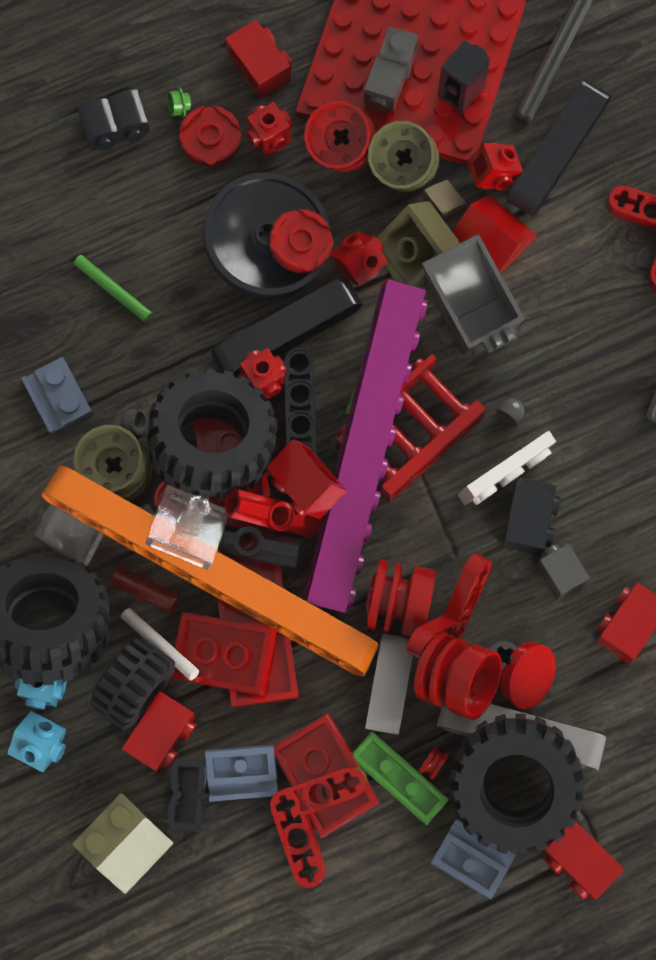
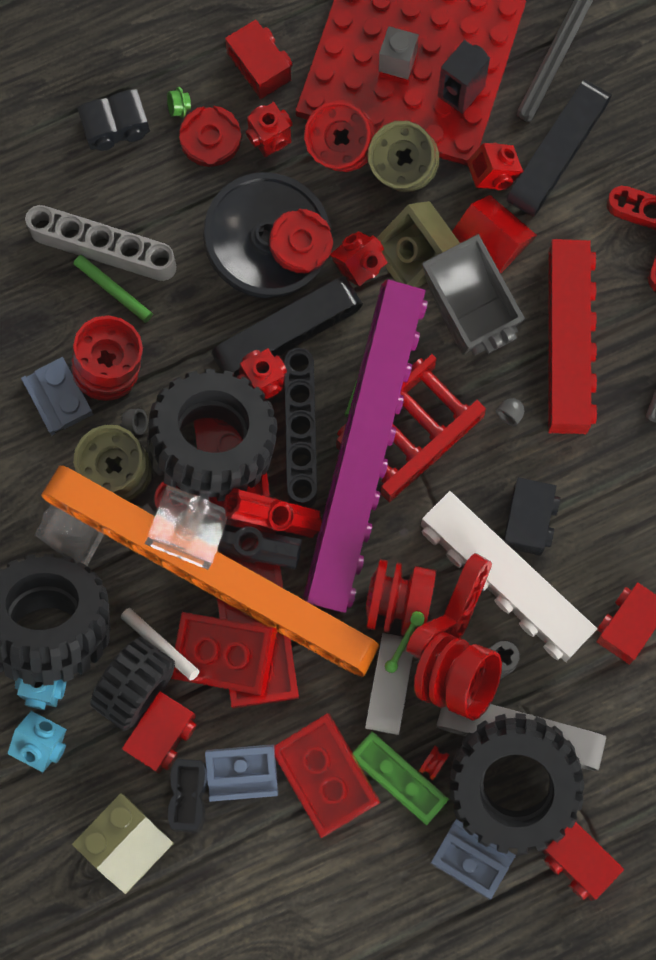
clear red pin [111,567,180,614] -> none
red brick [266,439,347,520] -> none
red beam [270,766,367,888] -> none
dark grey brick [364,56,406,113] -> none
dark tan slope [422,180,466,220] -> none
white plate [458,431,557,505] -> none
red tile [501,641,556,709] -> none
dark grey brick [537,544,590,600] -> none
none -> light grey beam [25,205,177,281]
none -> red wheel [71,316,143,401]
none -> bright green hinge [385,611,424,673]
none -> white brick [421,491,597,662]
none -> red brick [548,239,597,434]

